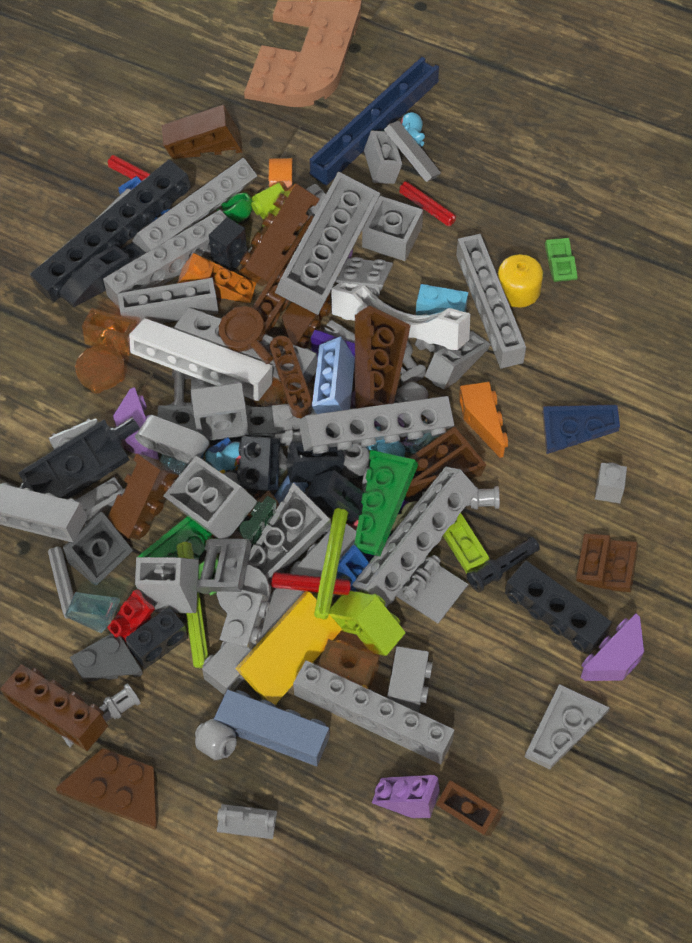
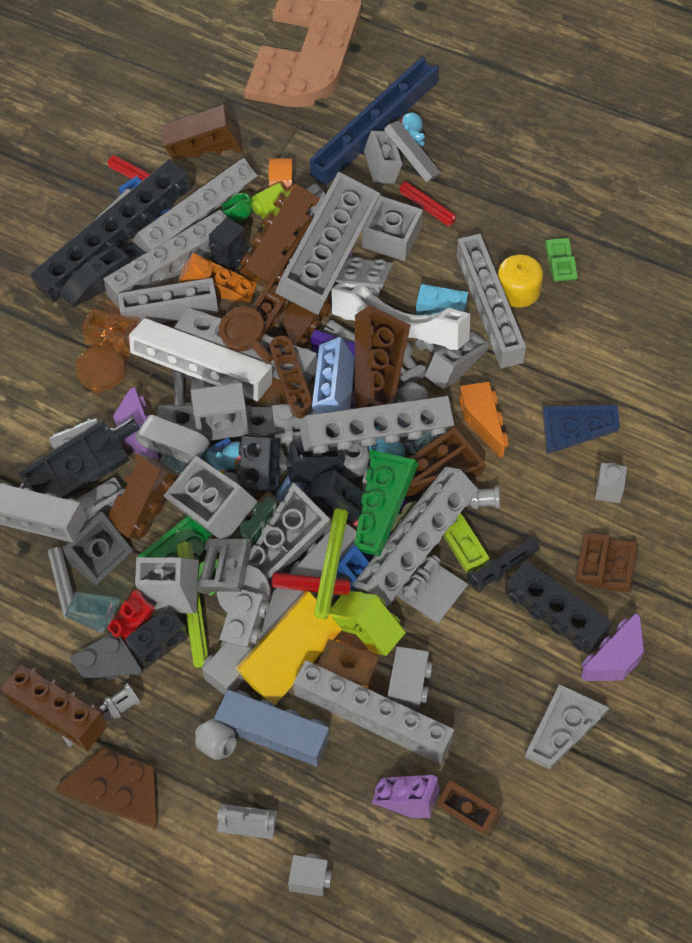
none -> light grey brick [288,854,332,896]

